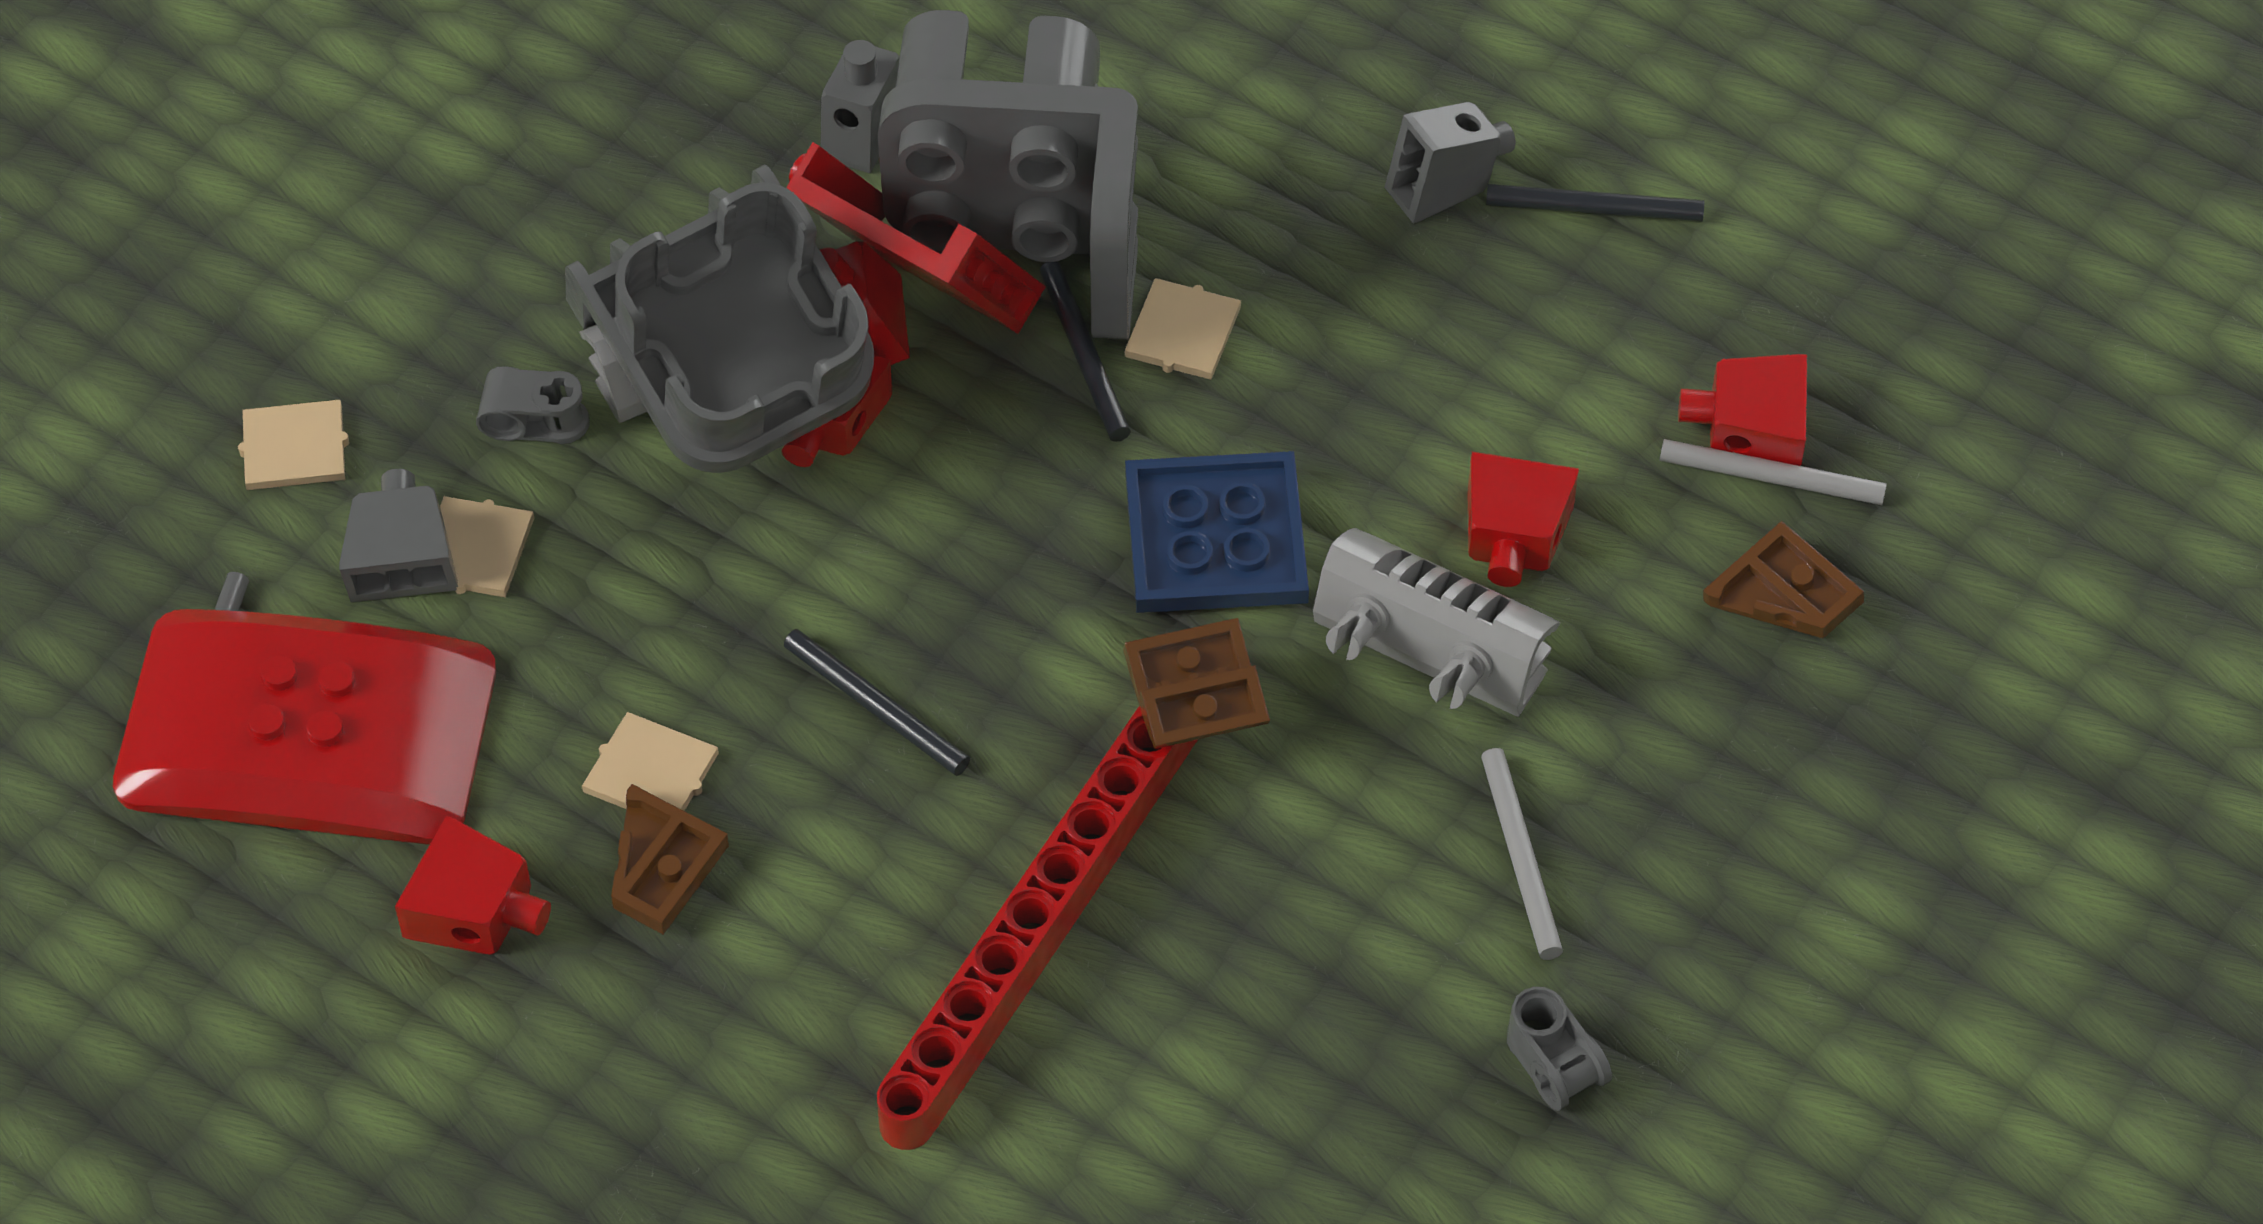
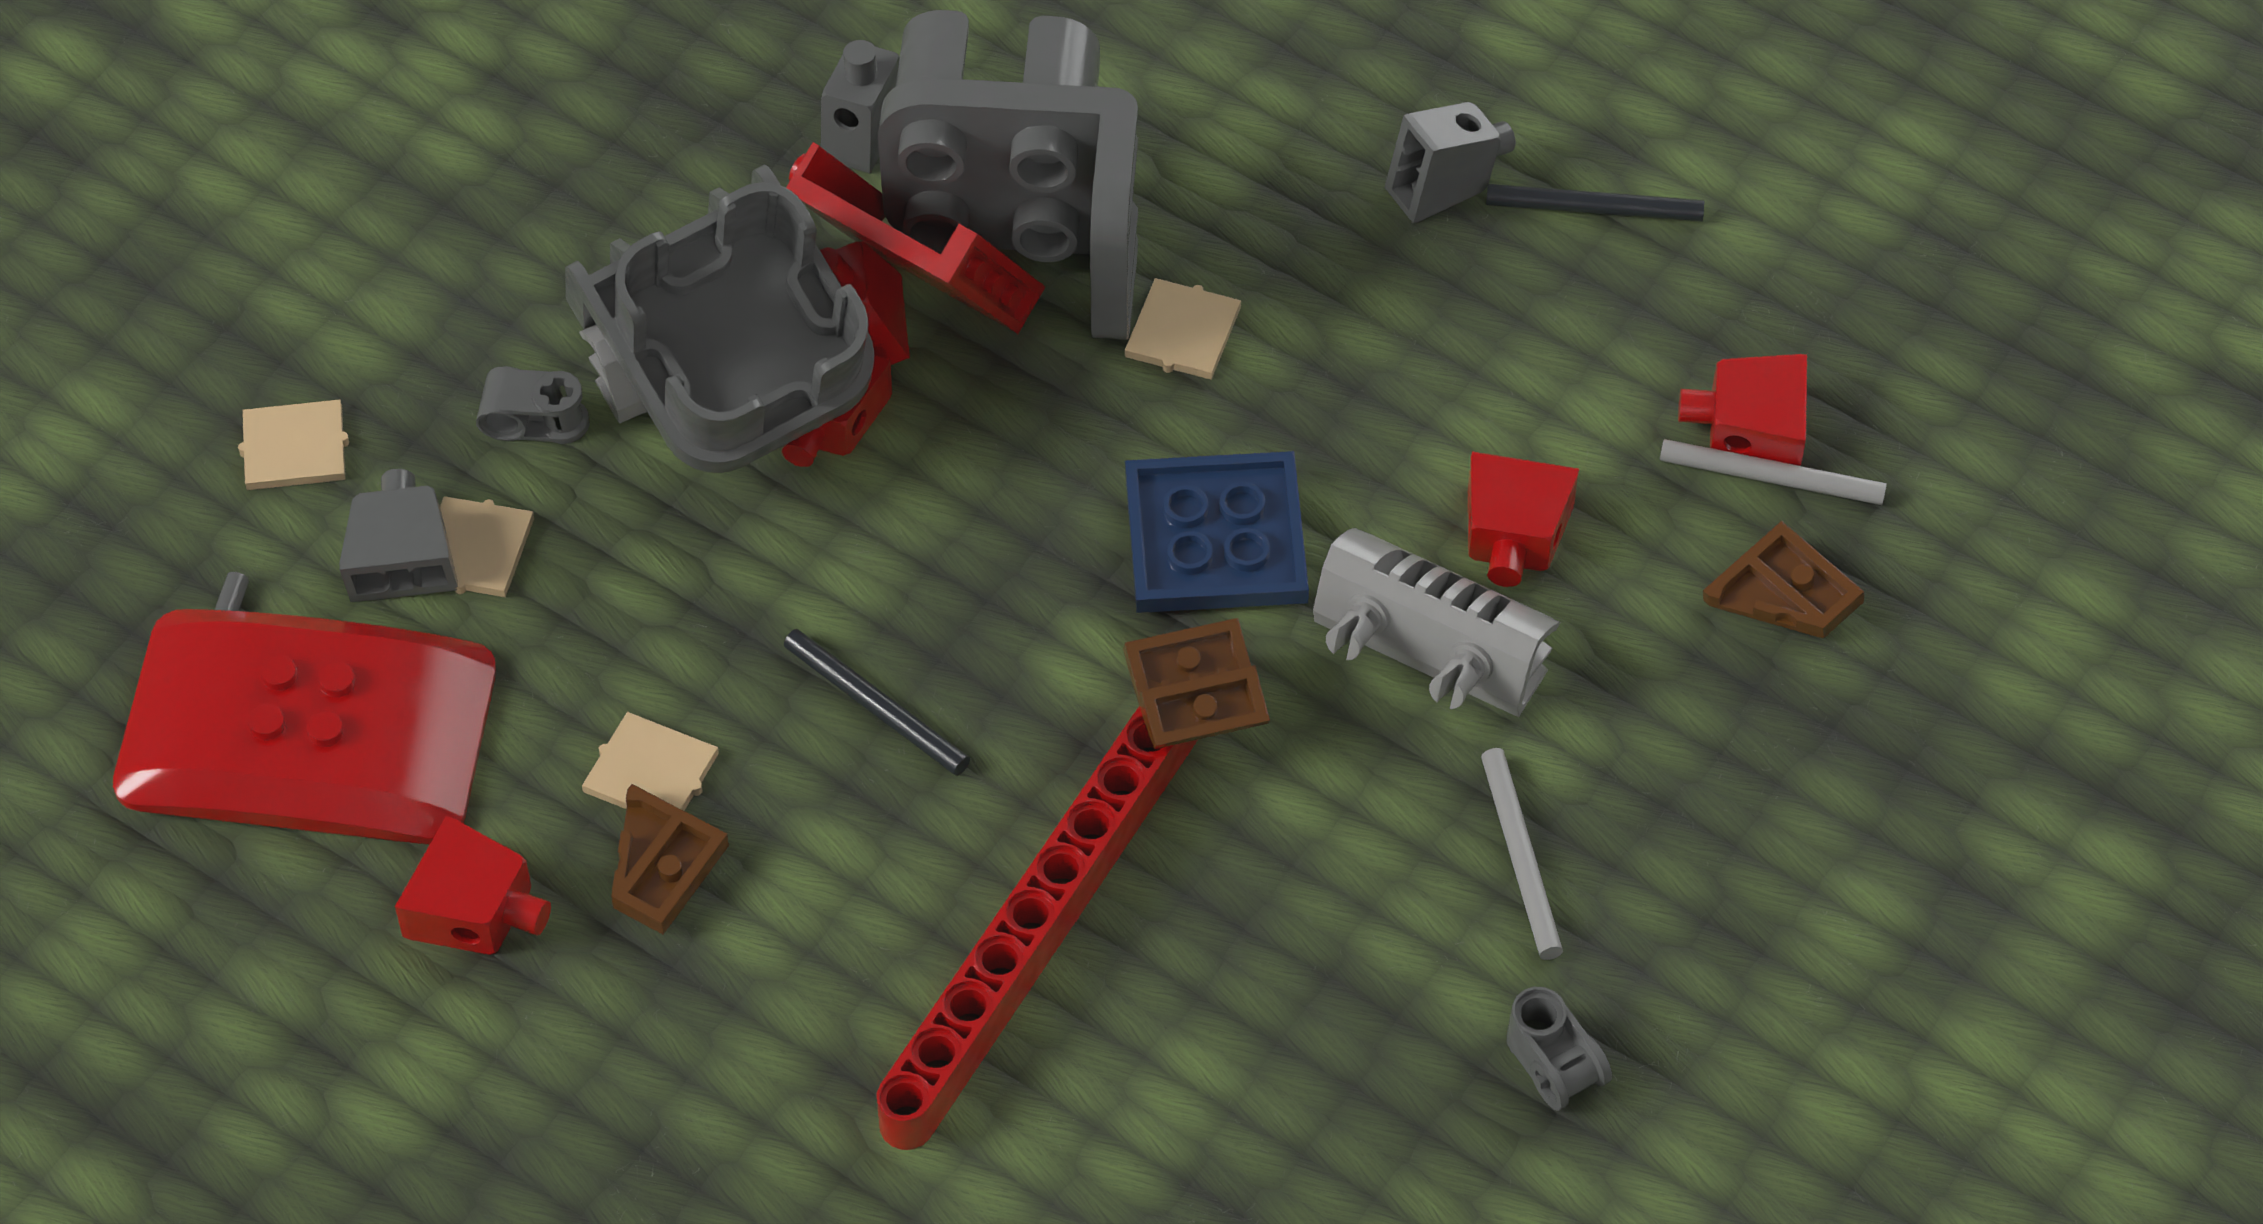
black bar [1040,261,1131,442] -> none

